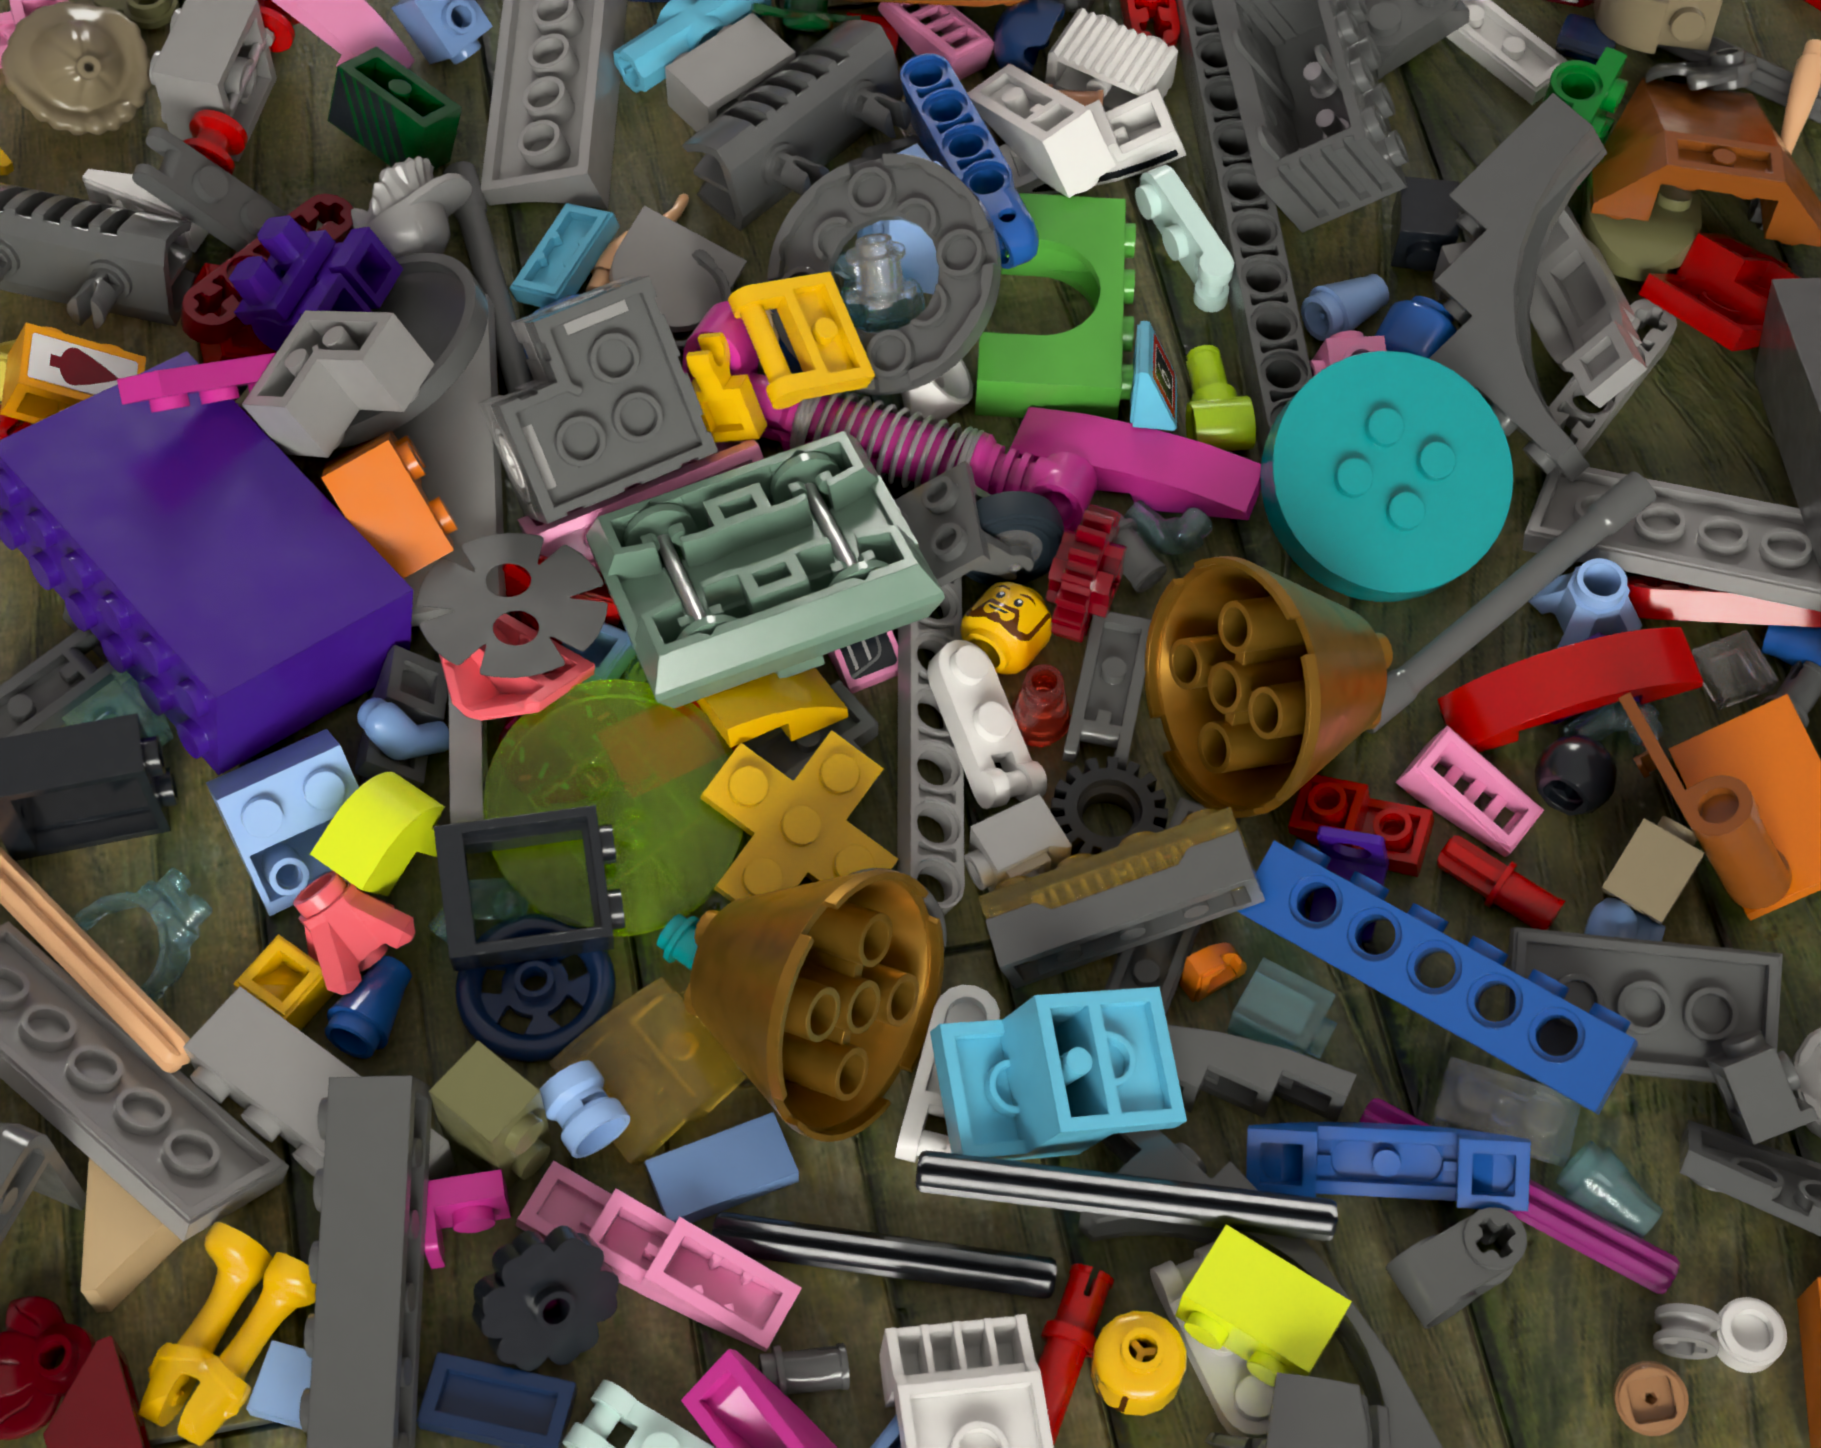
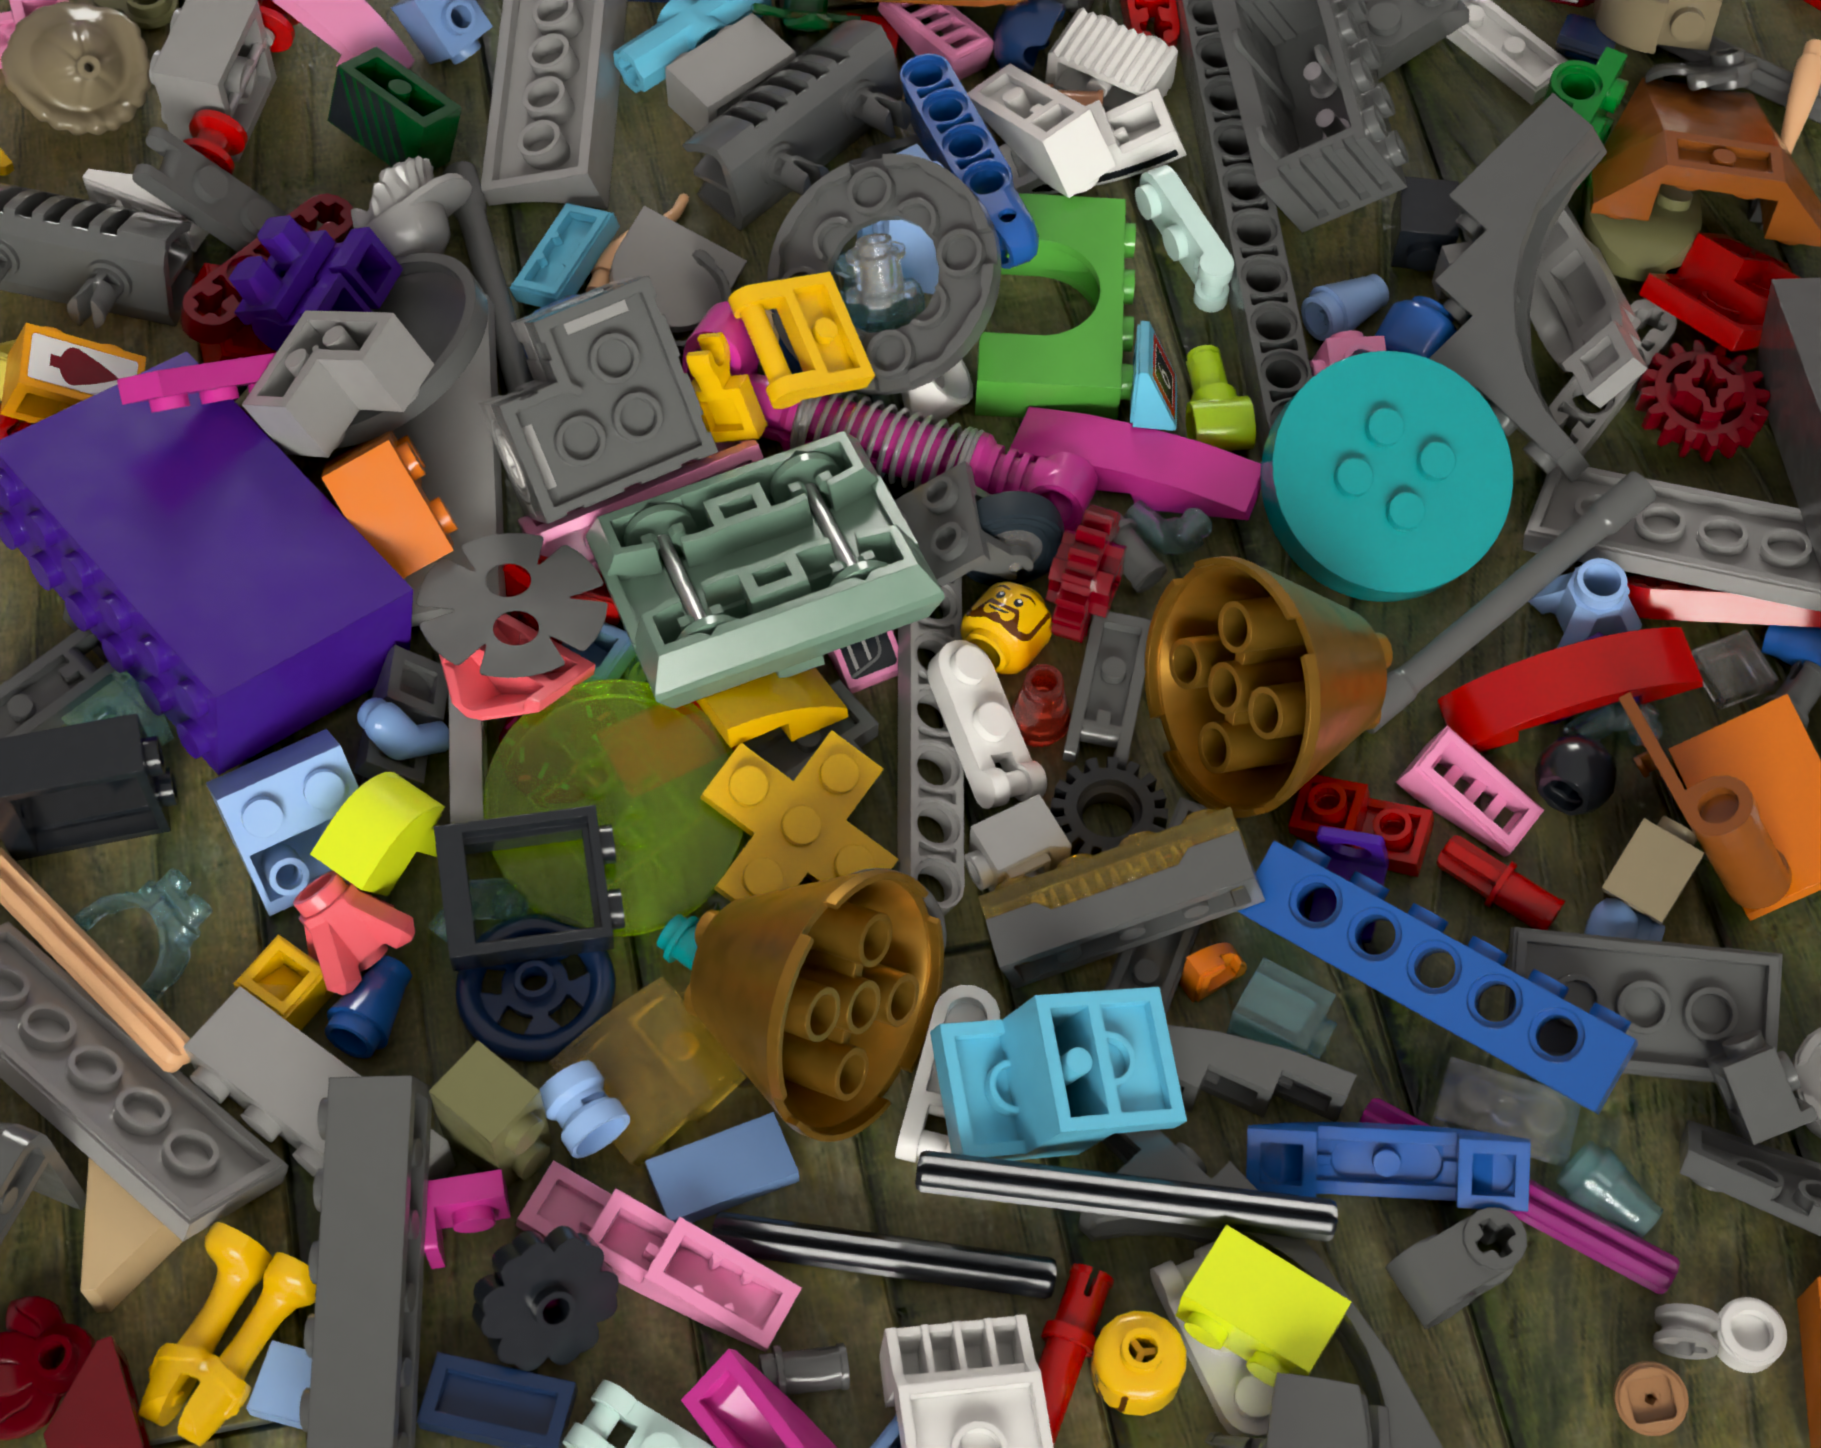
none -> dark red gear [1635,340,1770,462]

